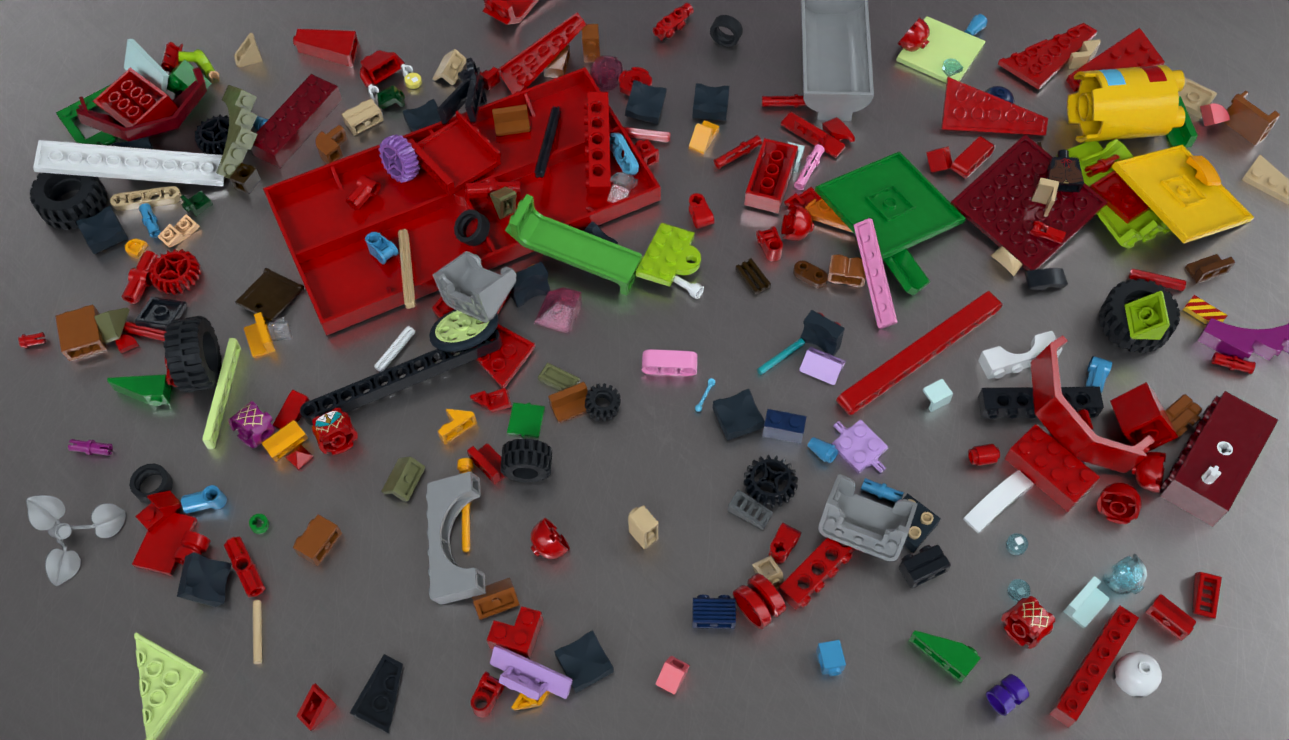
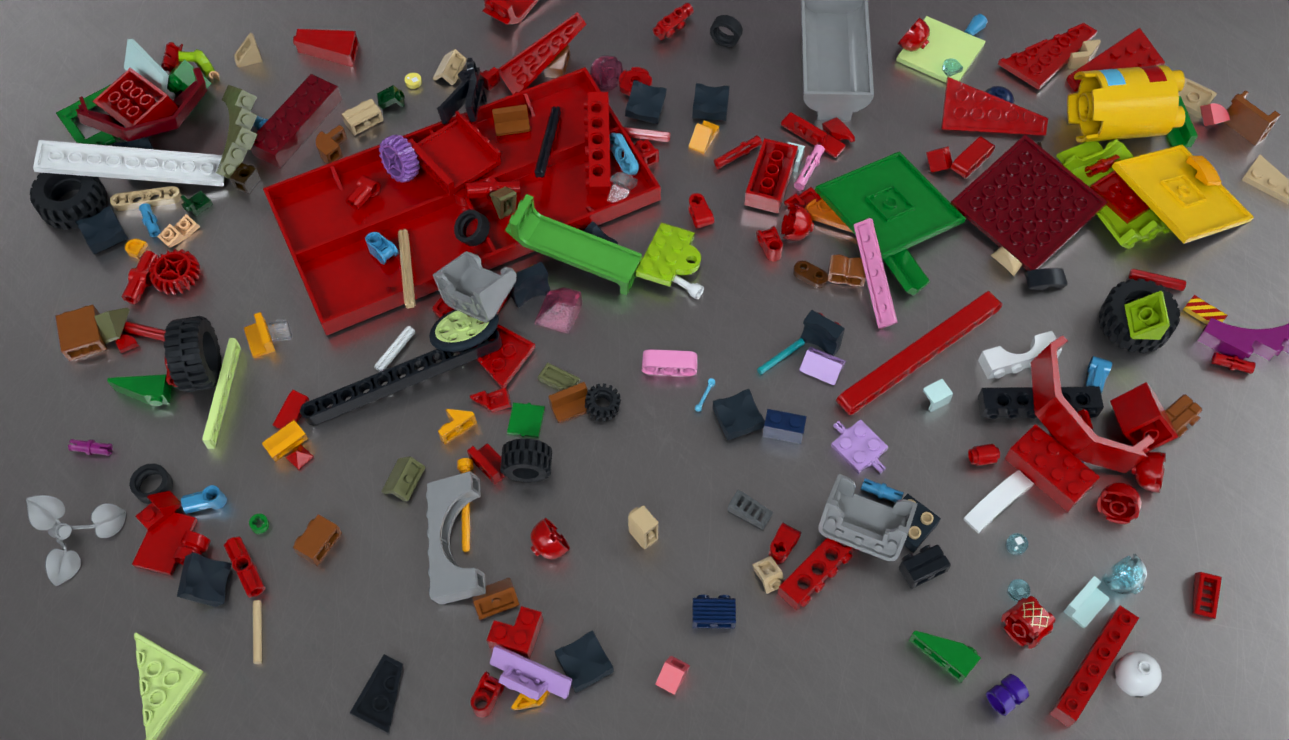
red pin [18,332,46,349] -> none
black plate [135,297,188,330] -> none
black gear [194,114,229,155] -> none
magenta brick [228,401,276,448] -> none
dark brown container [235,268,304,322] -> none
red slope [297,683,337,731] -> none
red brick [312,408,358,455] -> none
red torso [360,50,413,99] -> none
black brick [403,99,441,132] -> none
dark orange brick [582,24,600,63] -> none
red wheel [733,573,786,629] -> none
dark brown tile [736,258,771,295] -> none
black gear [743,455,798,509] -> none
red pin [762,94,807,108] -> none
dark azure cone [808,437,838,463] -> none
dark azure brick [816,640,846,676] -> none
red bar [1030,221,1066,244] -> none
tan panel [1032,178,1059,217] -> none
torso [1046,149,1084,192] -> none
red panel [1145,594,1196,641] -> none
dark red piece [1160,391,1278,527] -> none
reddish brown panel [1185,254,1235,283] -> none

